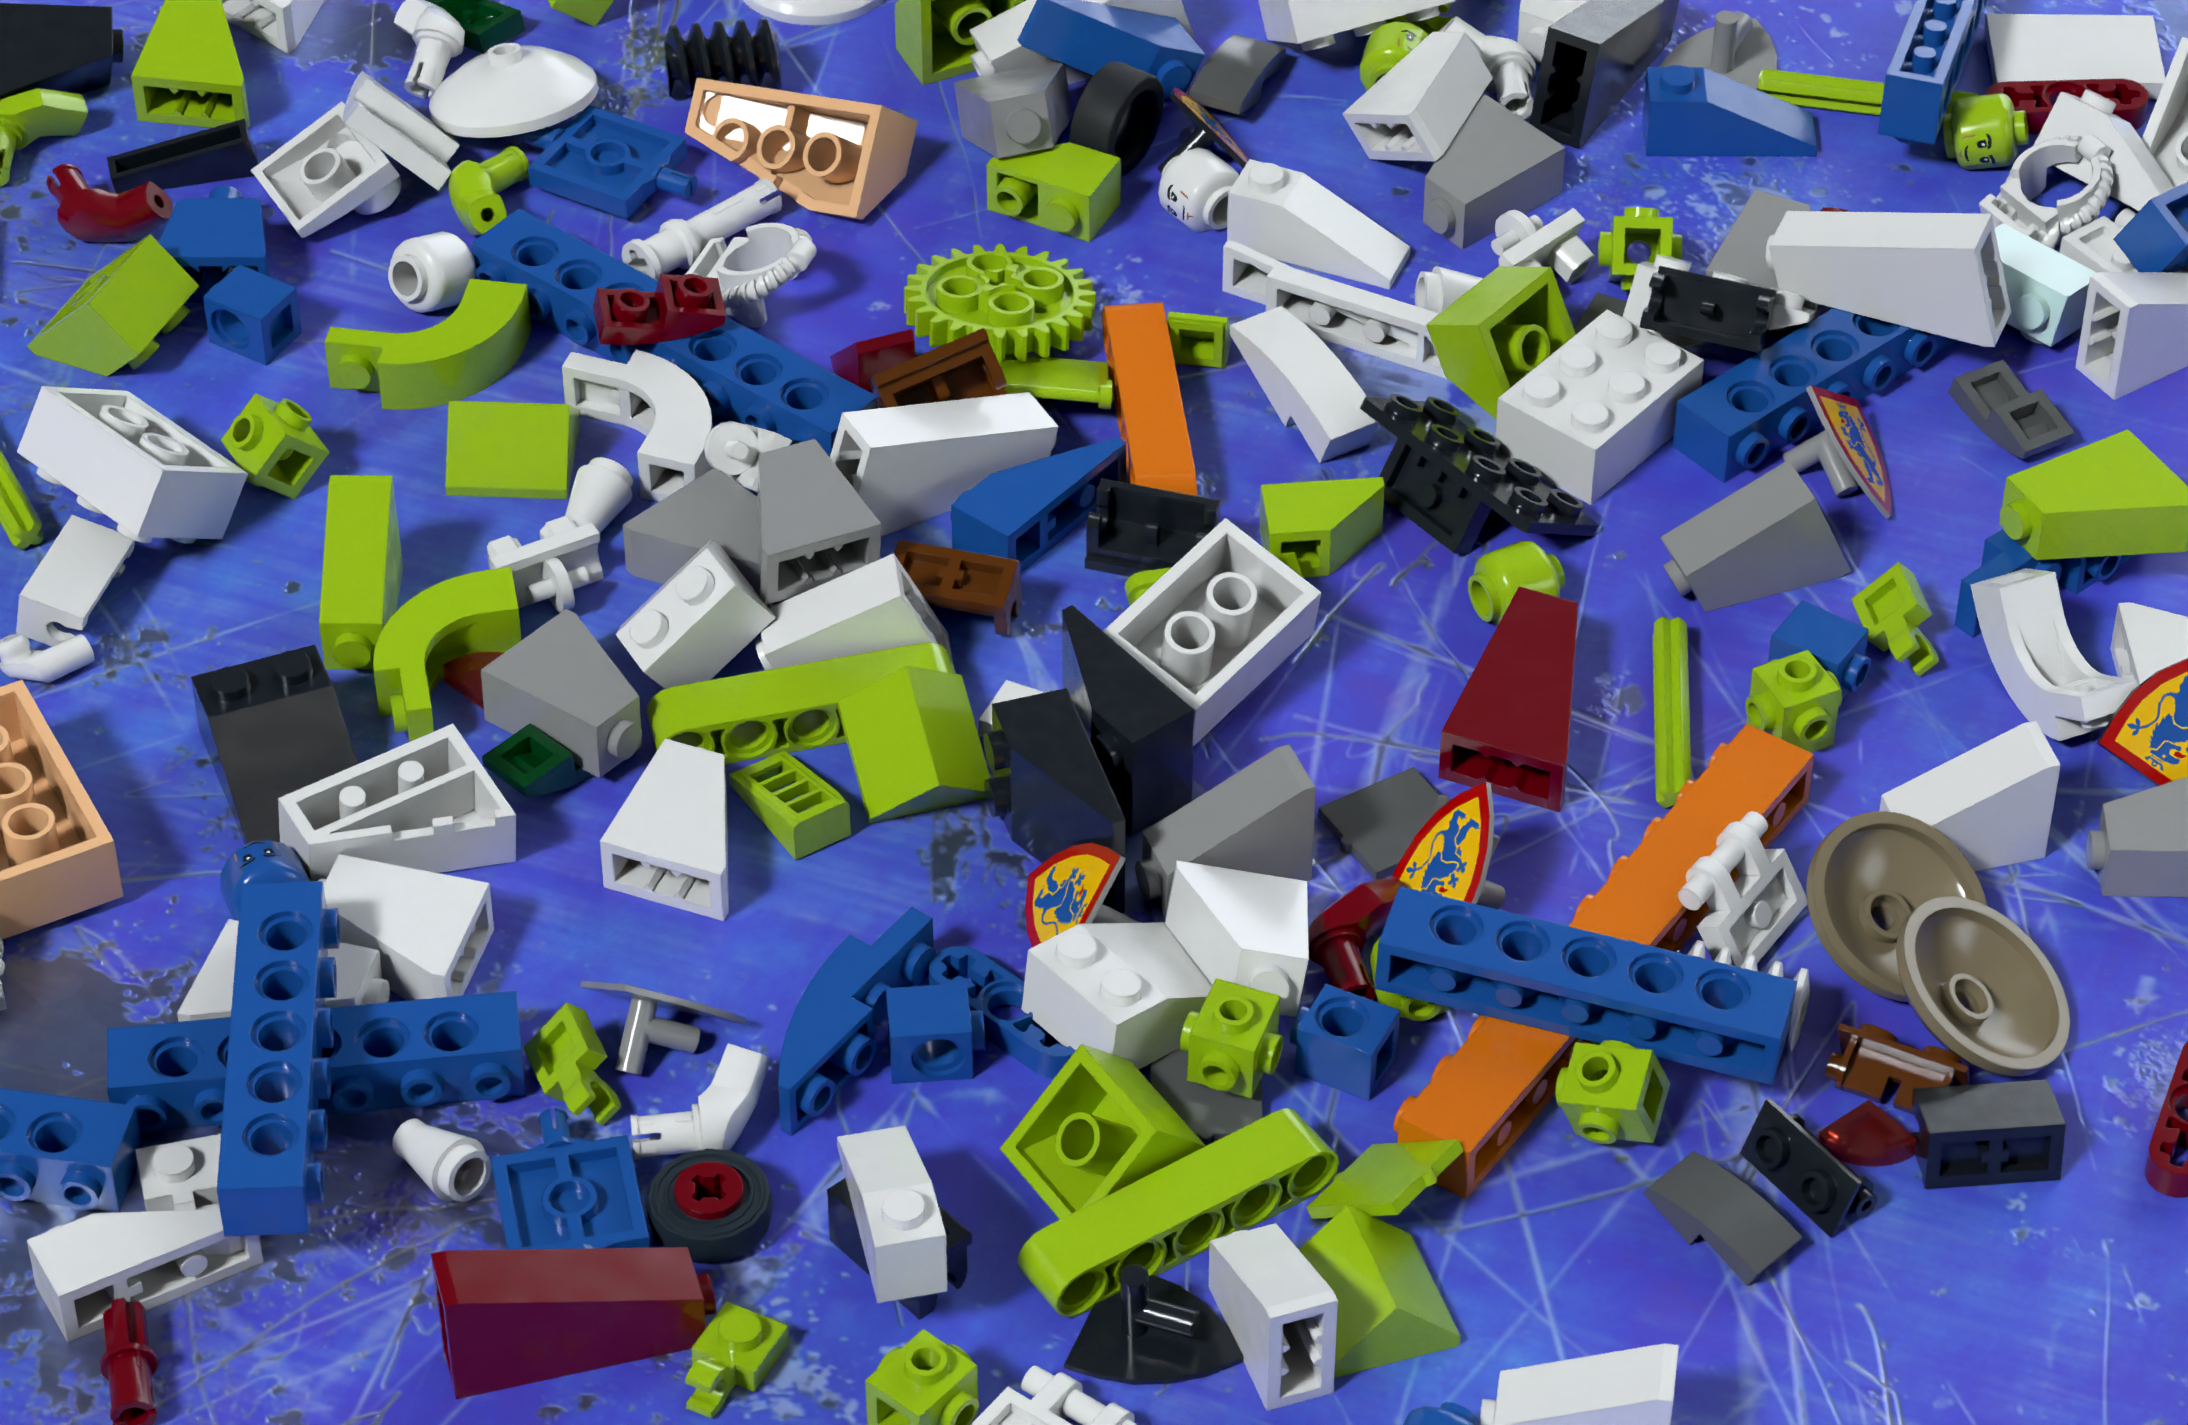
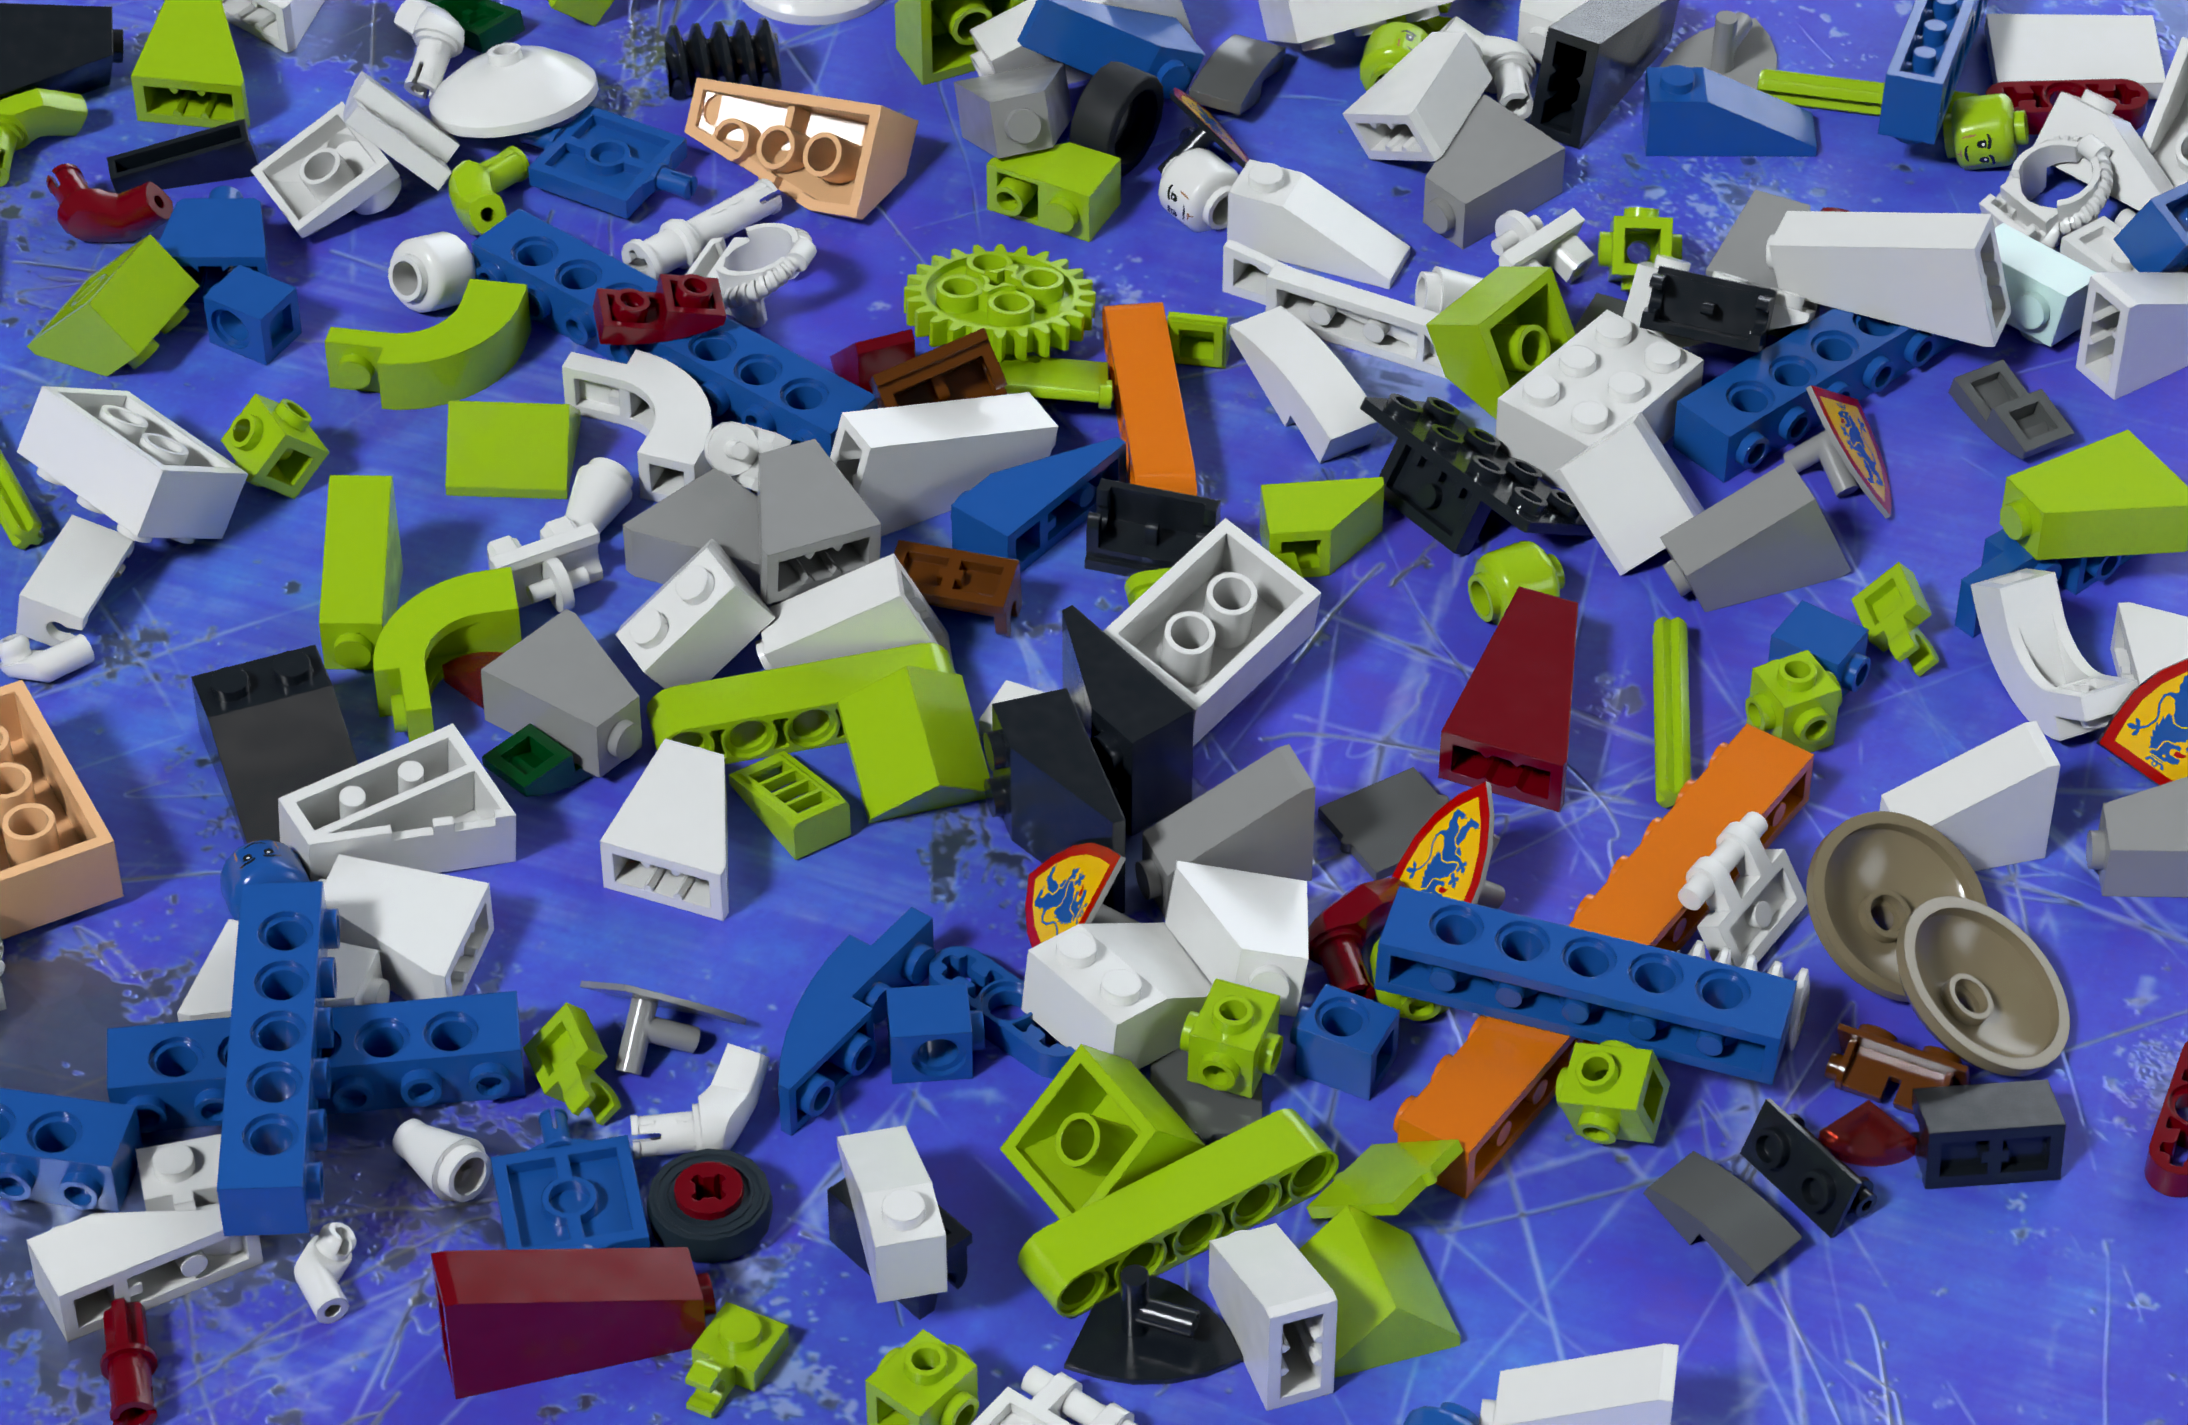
none -> white arm [294,1222,357,1324]
none -> white slope [1553,412,1704,576]

